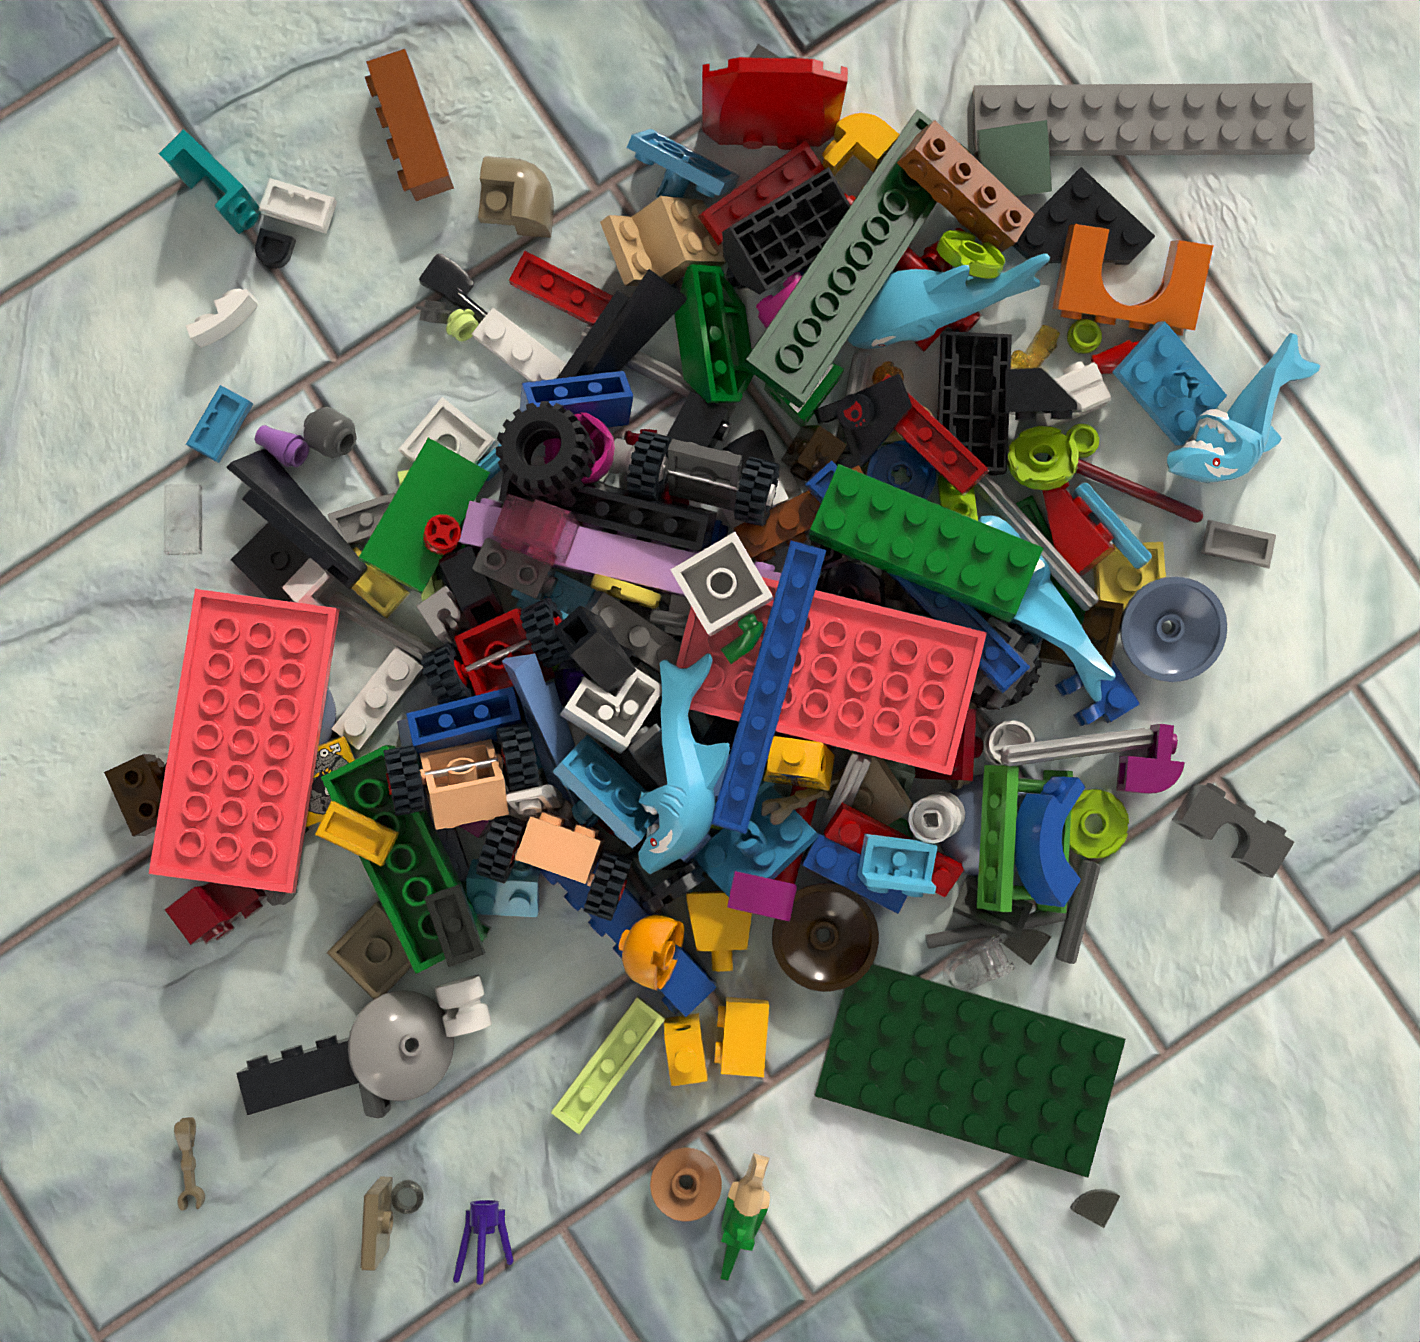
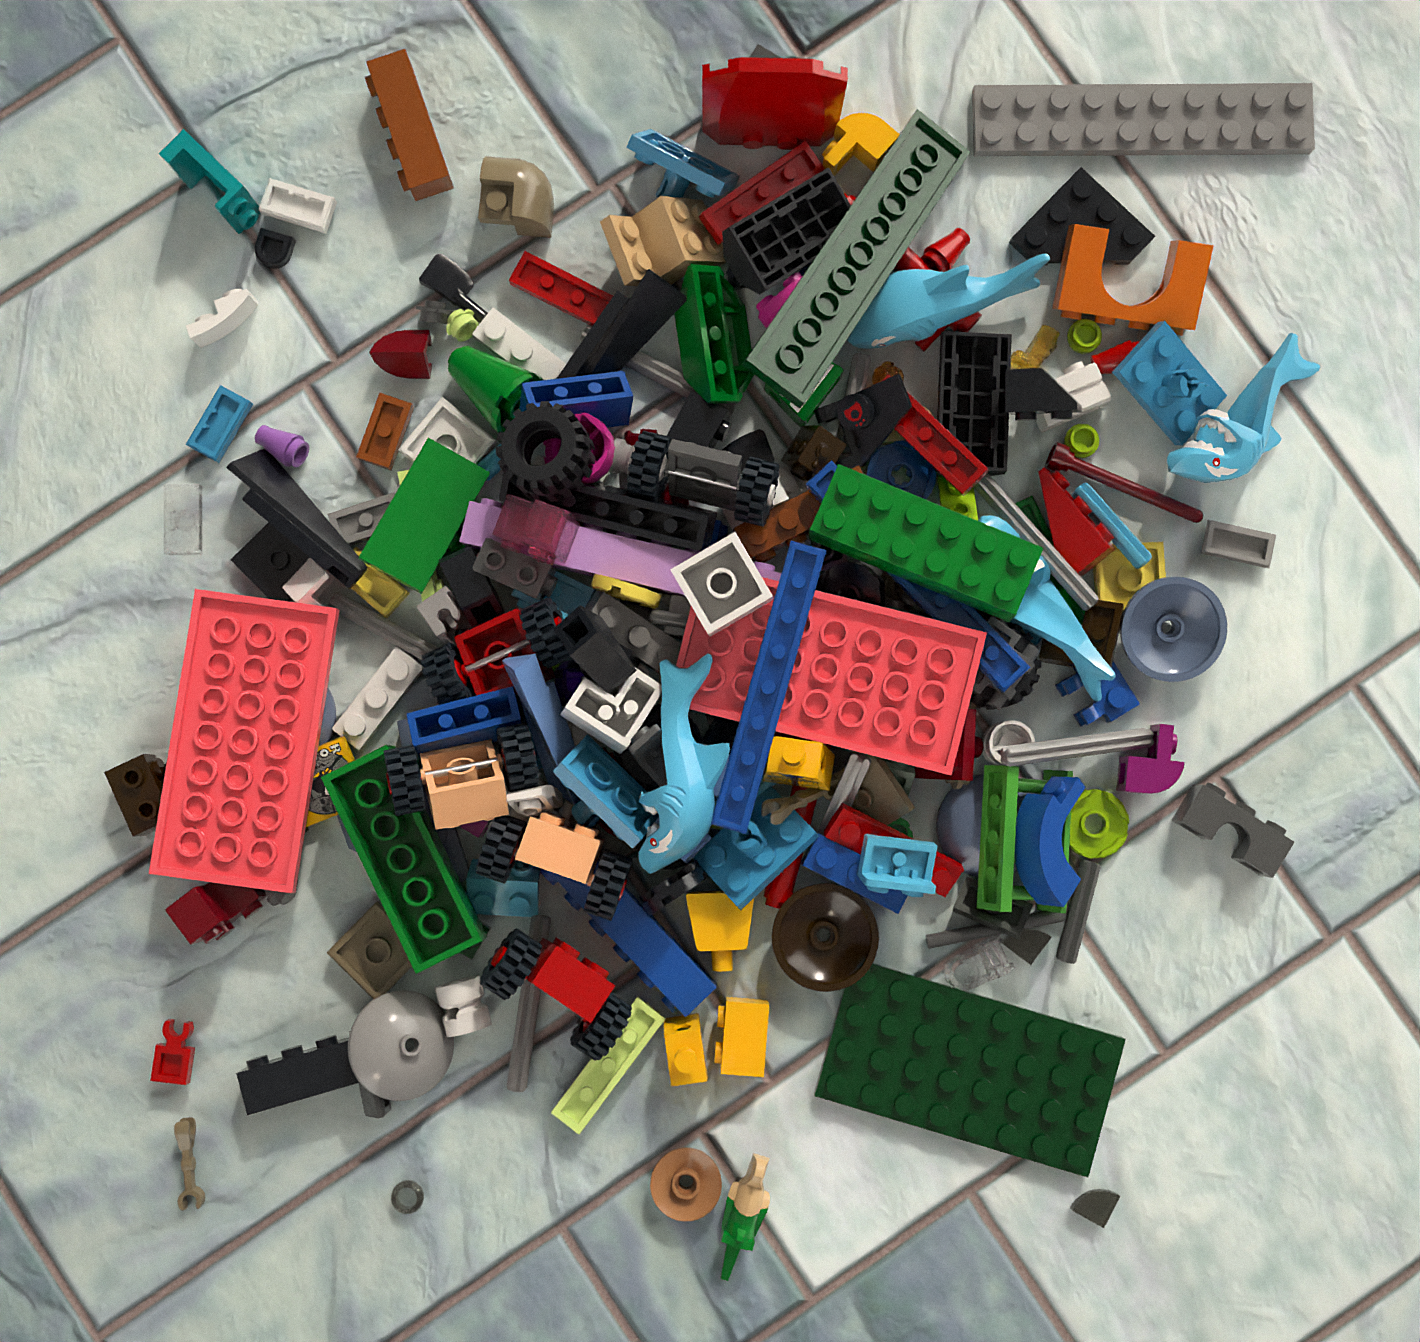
dark grey head [303,407,357,459] -> none
yellow tile [315,801,399,866] -> none
dark tan plate [360,1176,393,1271] -> none
red wheel [423,514,461,555] -> none
pearl dark grey plate [424,884,486,967] -> none
dark purple plant [453,1200,514,1285] -> none
light orange cylinder [619,915,684,991] -> none
green arm [720,613,764,664] -> none
magenta brick [727,871,797,922] -> none
dark orange brick [897,120,1034,253] -> none
white wheel [908,791,965,844] -> none
lime tile [937,230,1005,279] -> none
sand green tile [976,120,1052,197] -> none
lime tile [1007,426,1079,490] -> none
none -> red plate [150,1019,195,1085]
none -> dark orange plate [356,392,414,471]
none -> dark red brick [369,330,432,379]
none -> green cone [448,346,543,433]
none -> brick [479,928,632,1061]
none -> light grey axle [507,915,551,1092]

